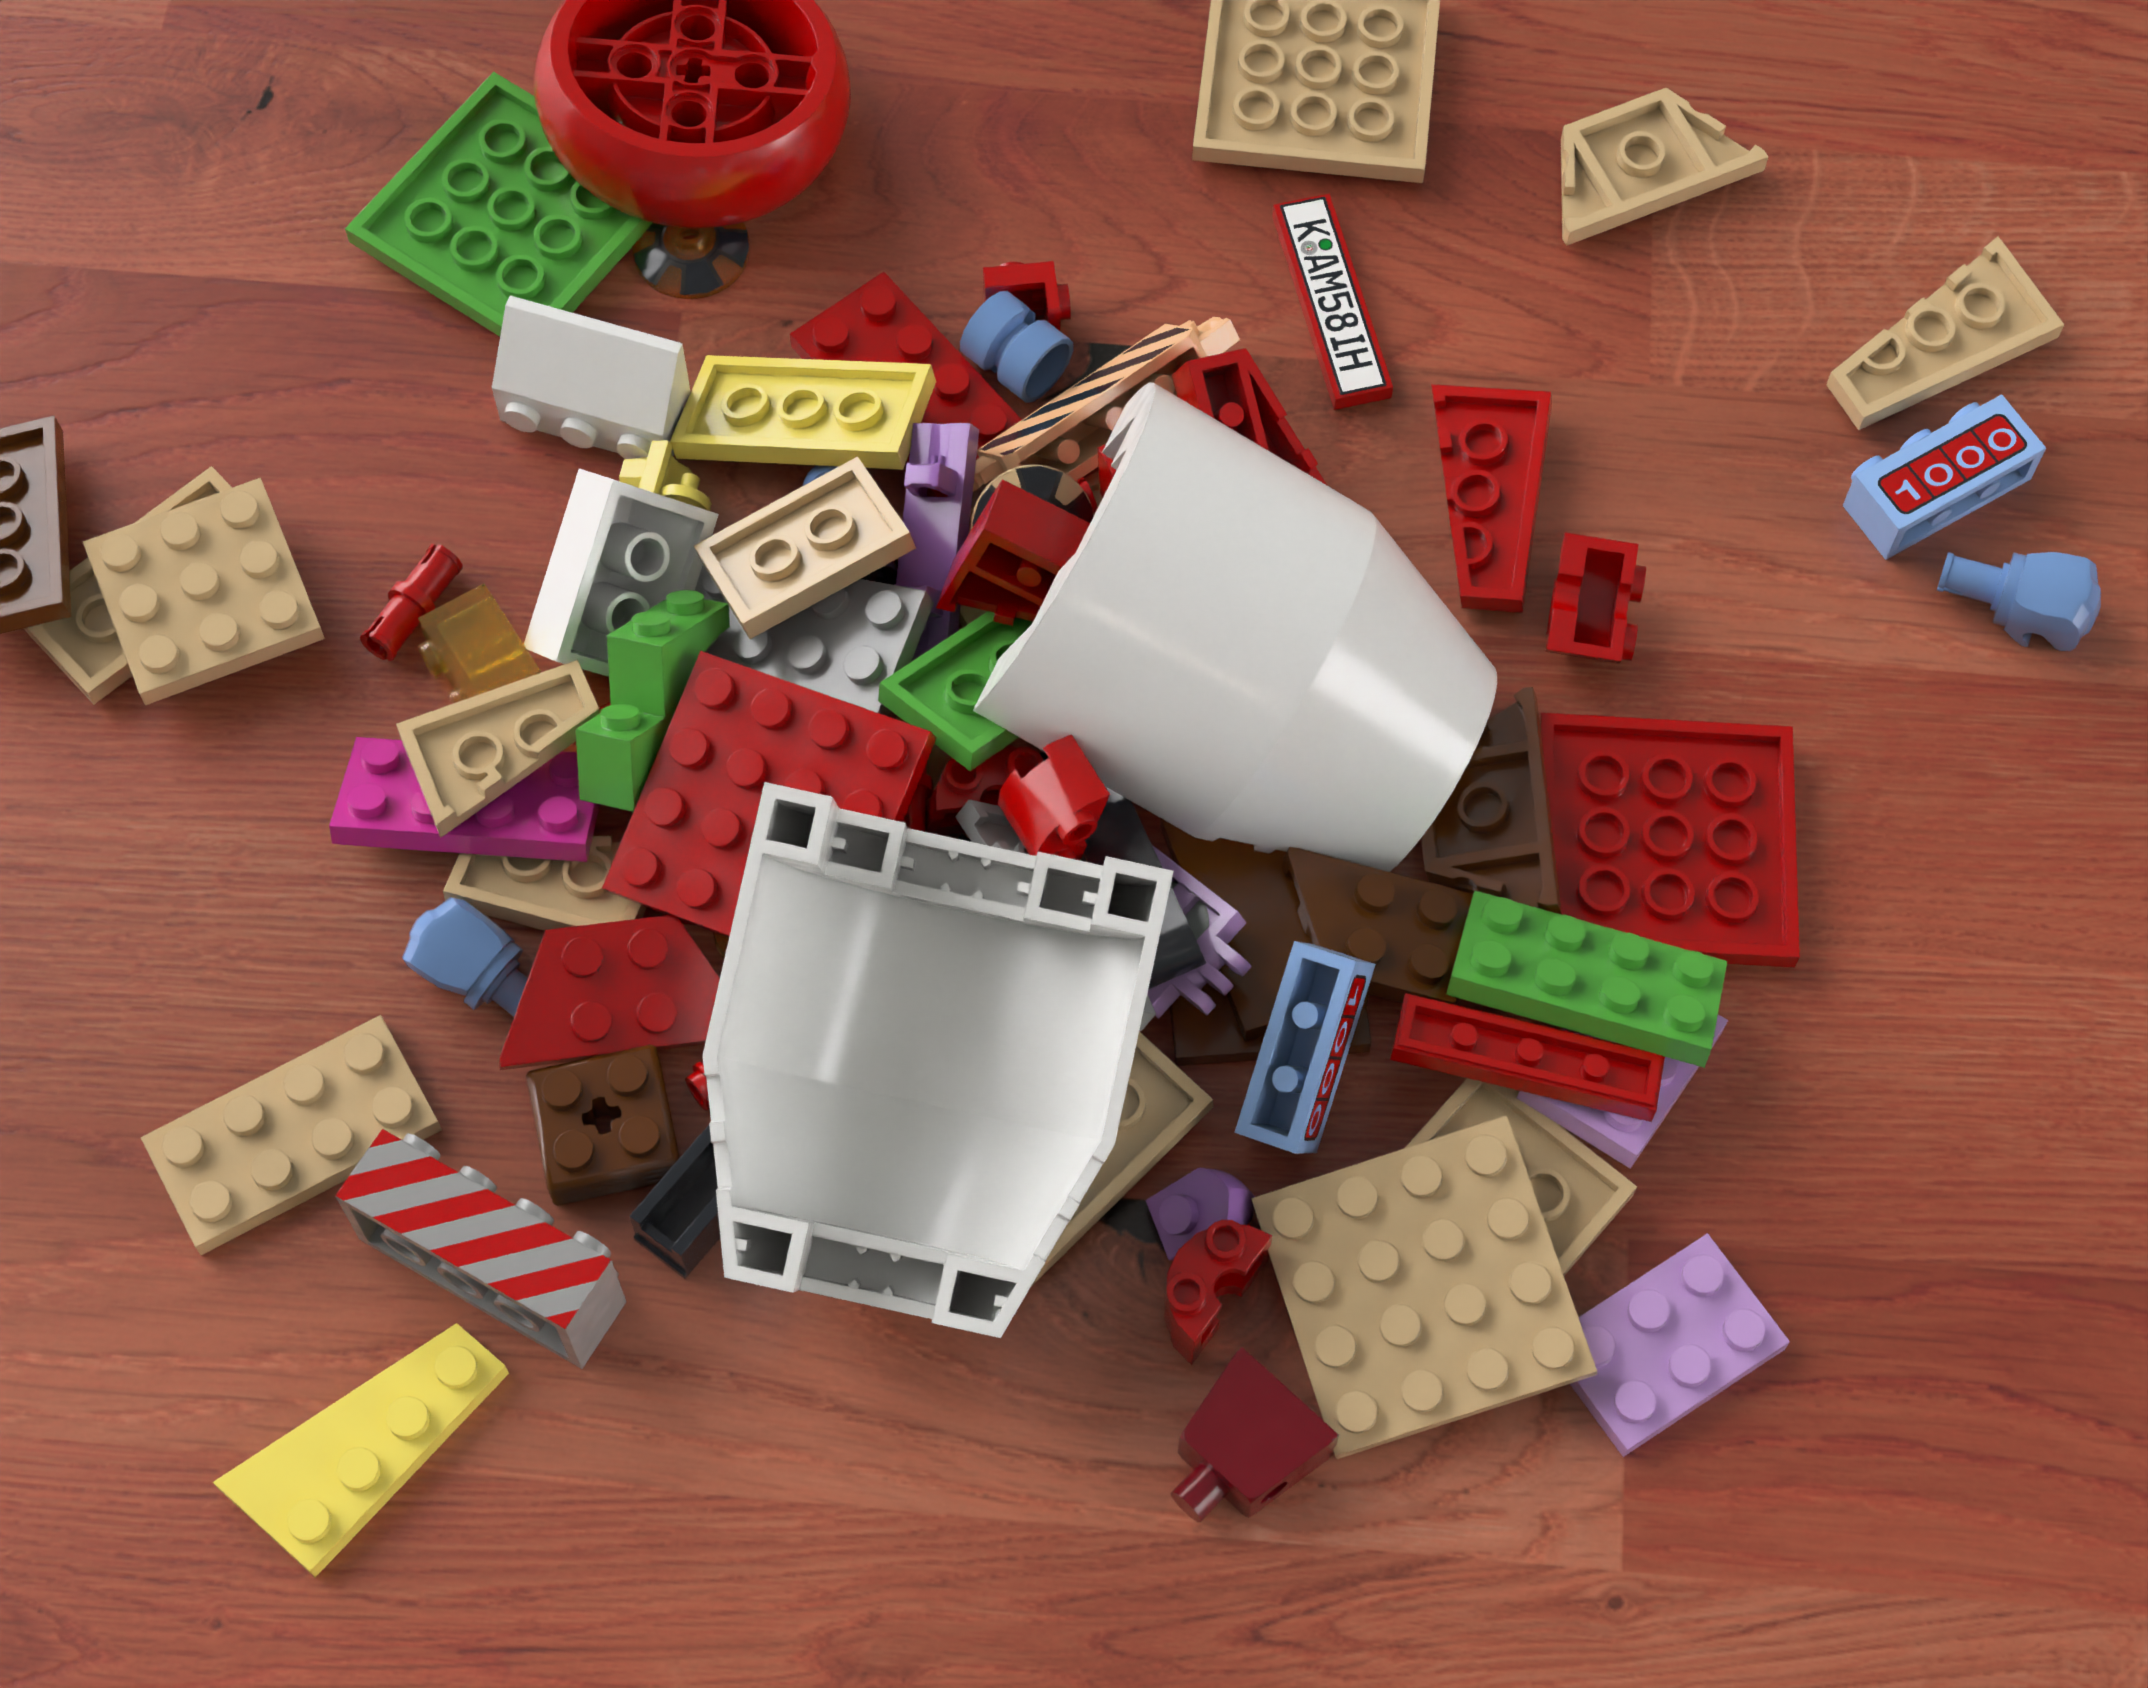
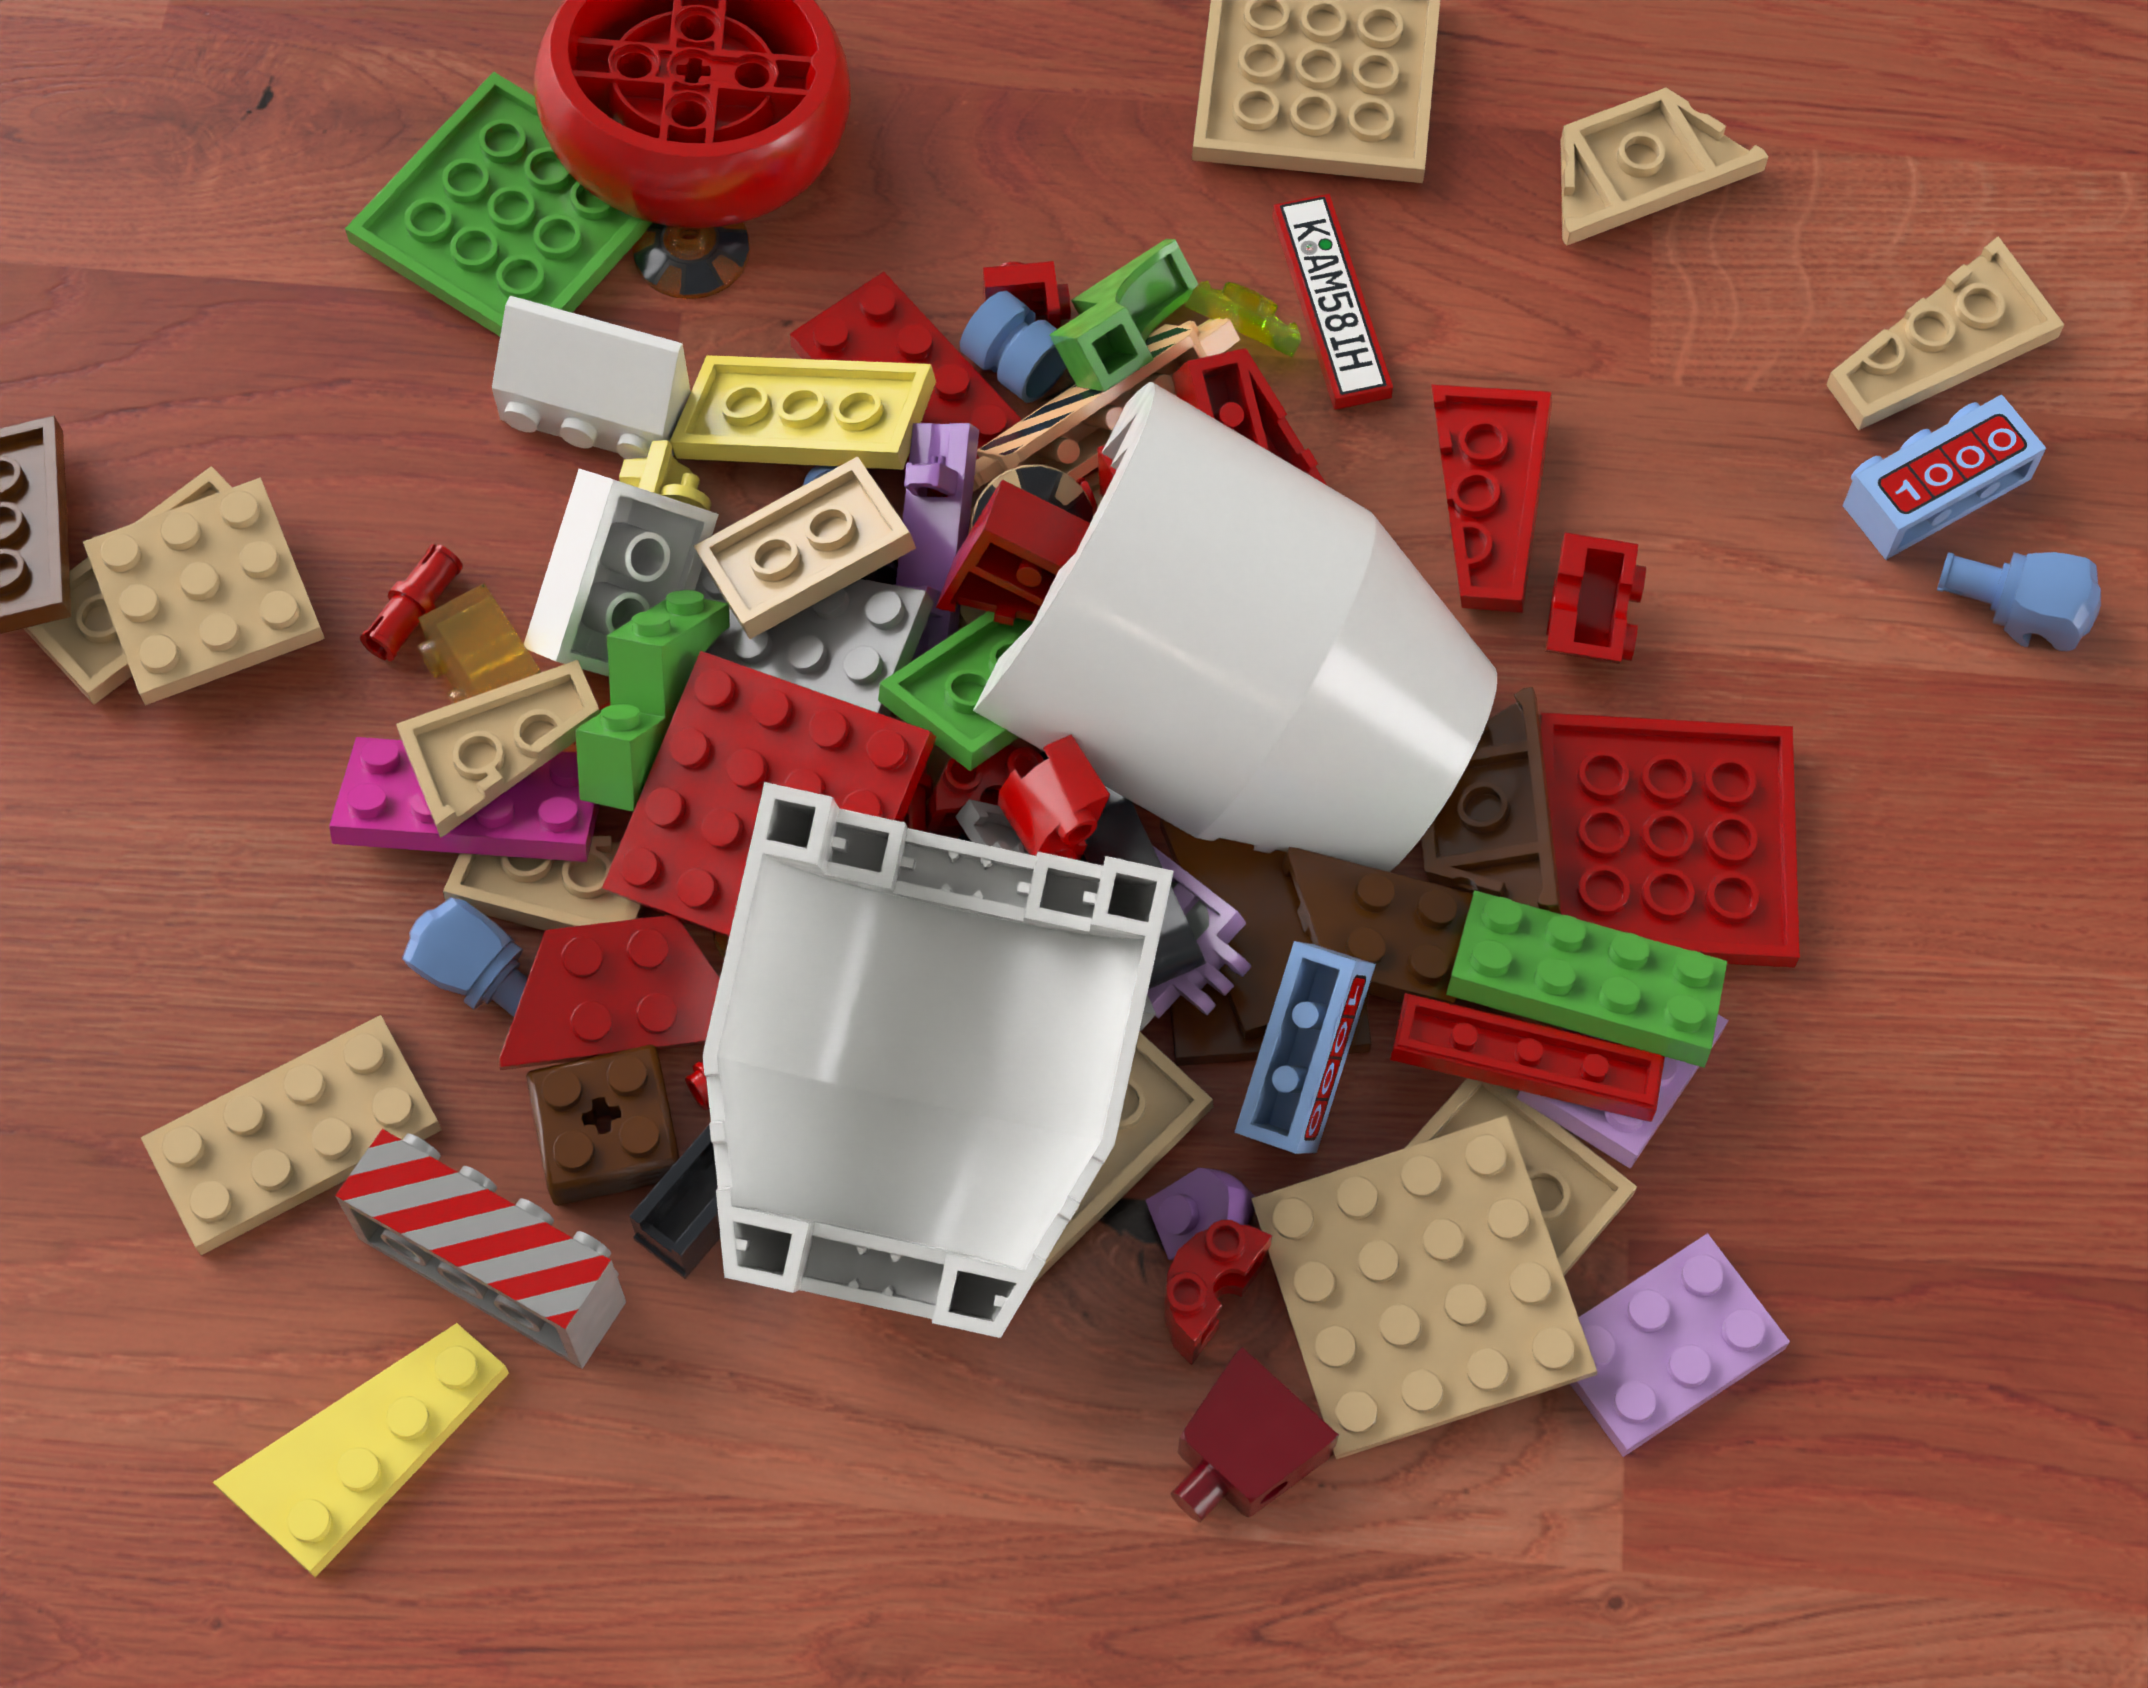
none -> bright green arch [1049,239,1202,392]
none -> clear neon green tile [1185,281,1301,357]

